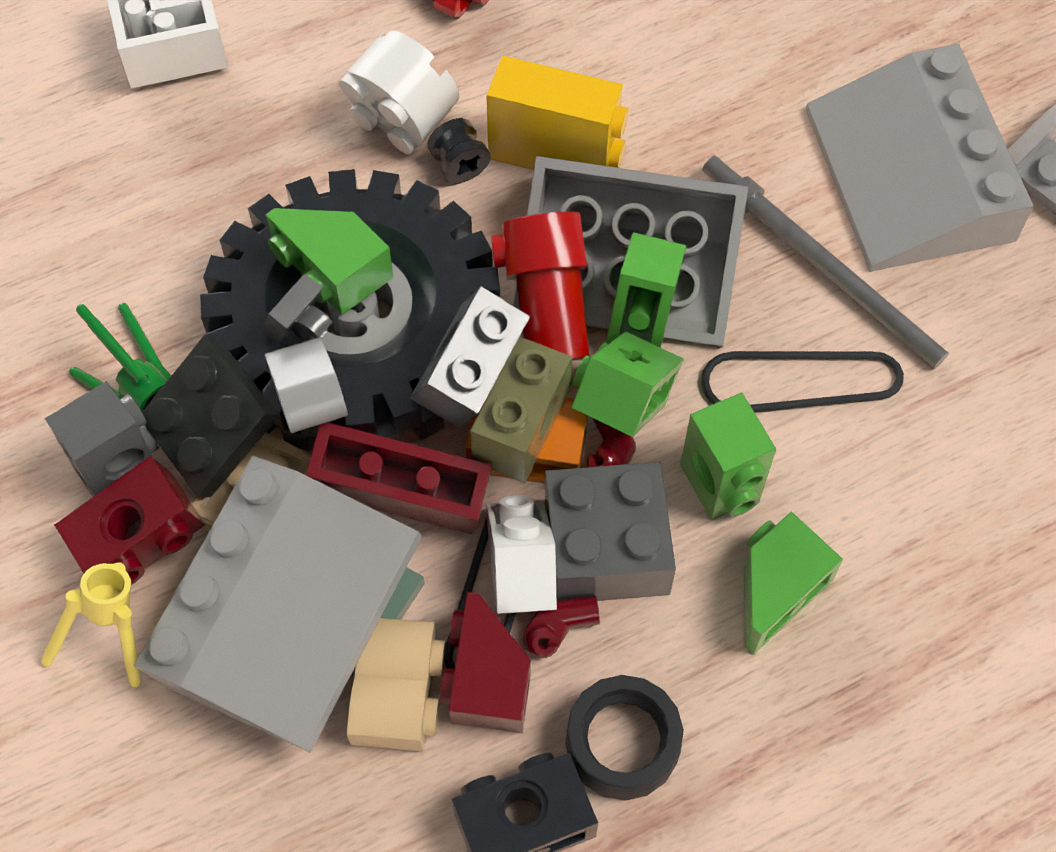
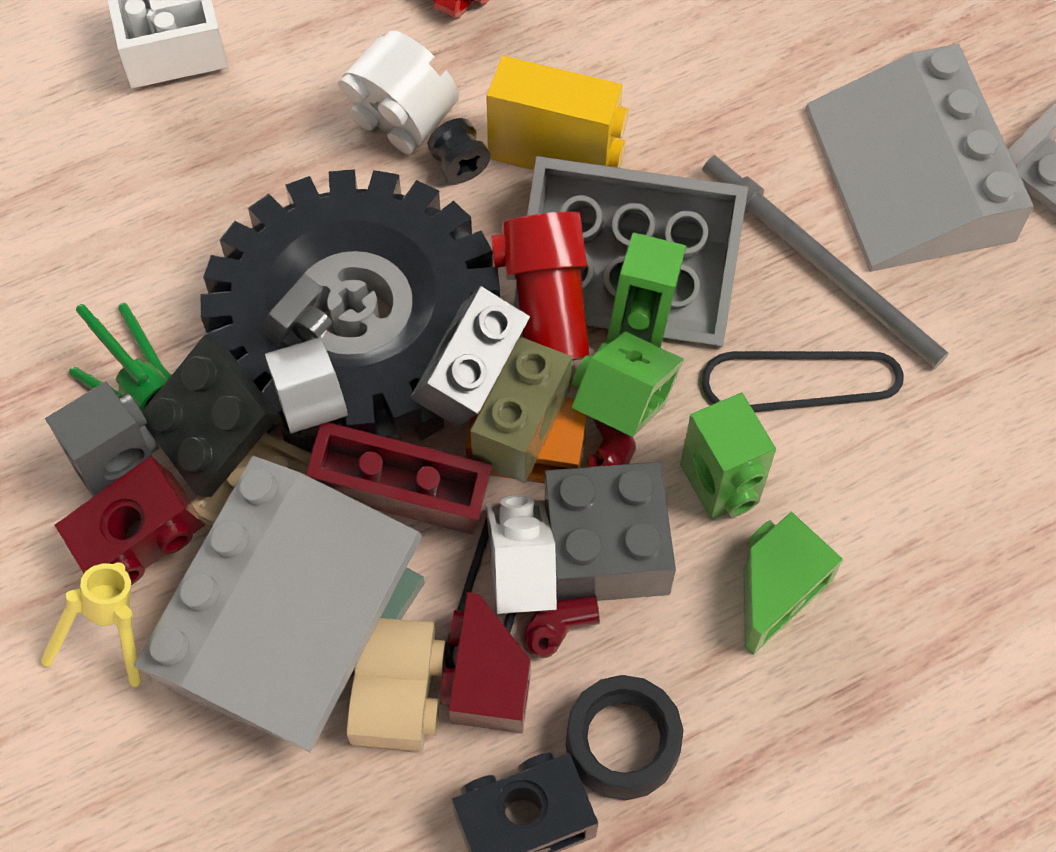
bright green slope [266,208,393,315] -> none

